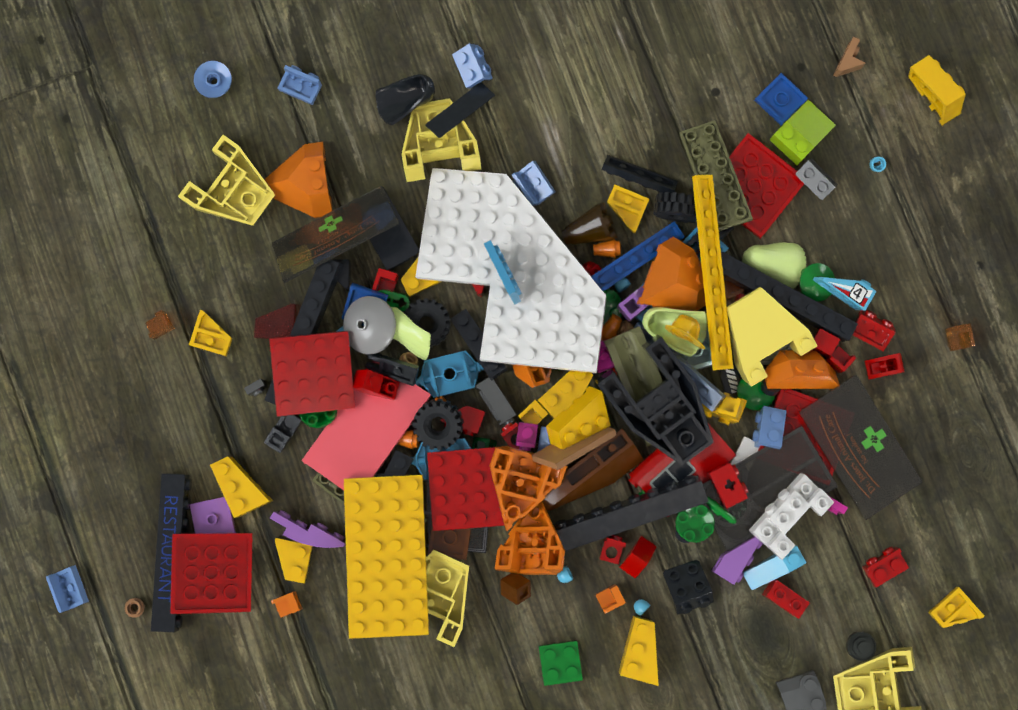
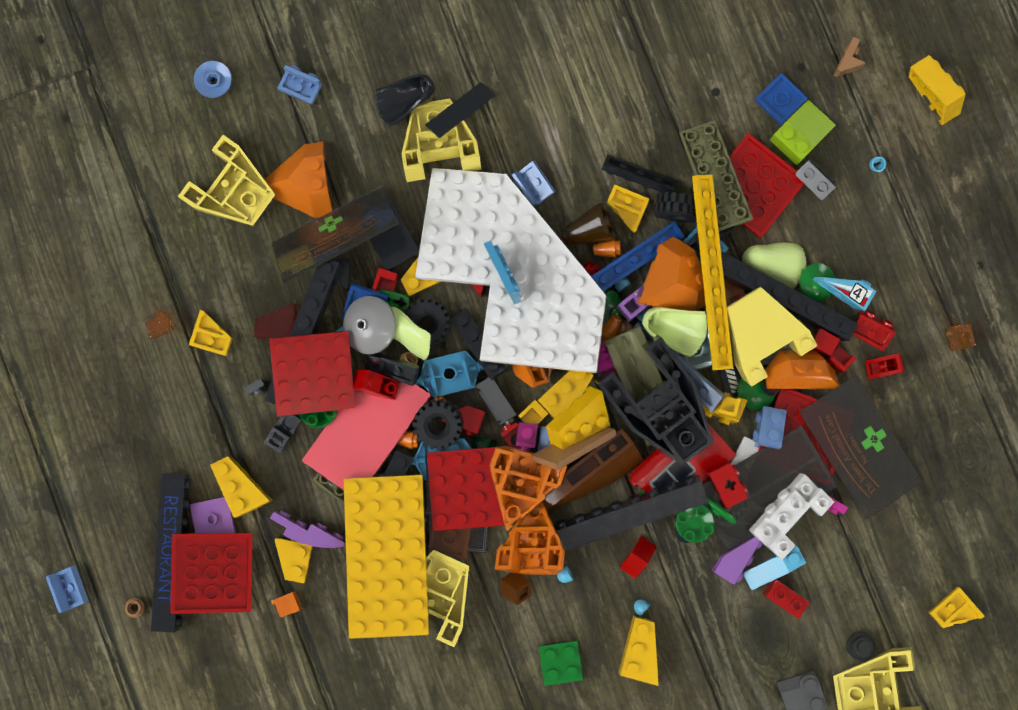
bracket [452,43,492,89] -> none
orange panel [596,584,626,614] -> none
red bracket [600,535,626,564] -> none
black bracket [663,560,714,615] -> none
yellow piece [665,315,705,349] -> none
red bracket [862,546,909,588] -> none

